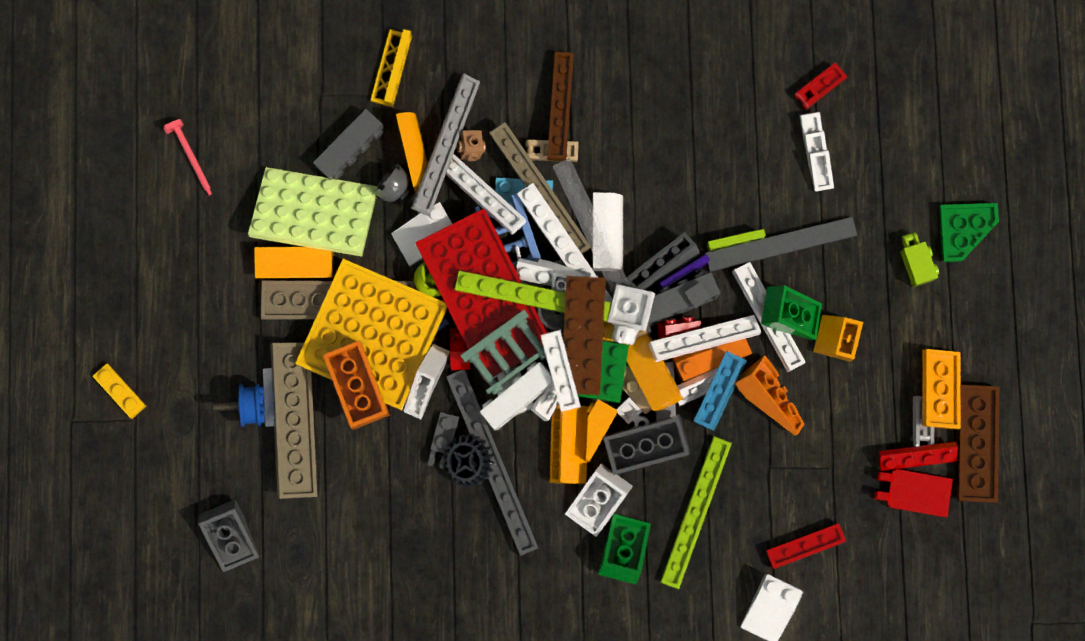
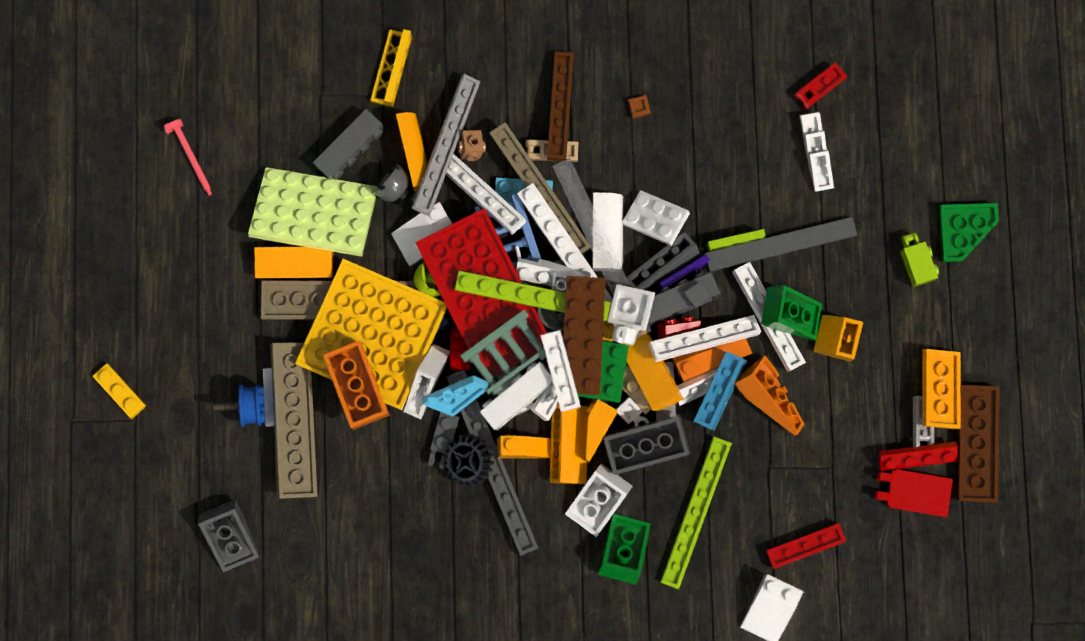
none -> medium azure wing [422,376,489,417]
none -> light orange slope [497,436,551,458]
none -> white plate [622,190,690,246]
none -> dark orange tile [628,95,651,119]

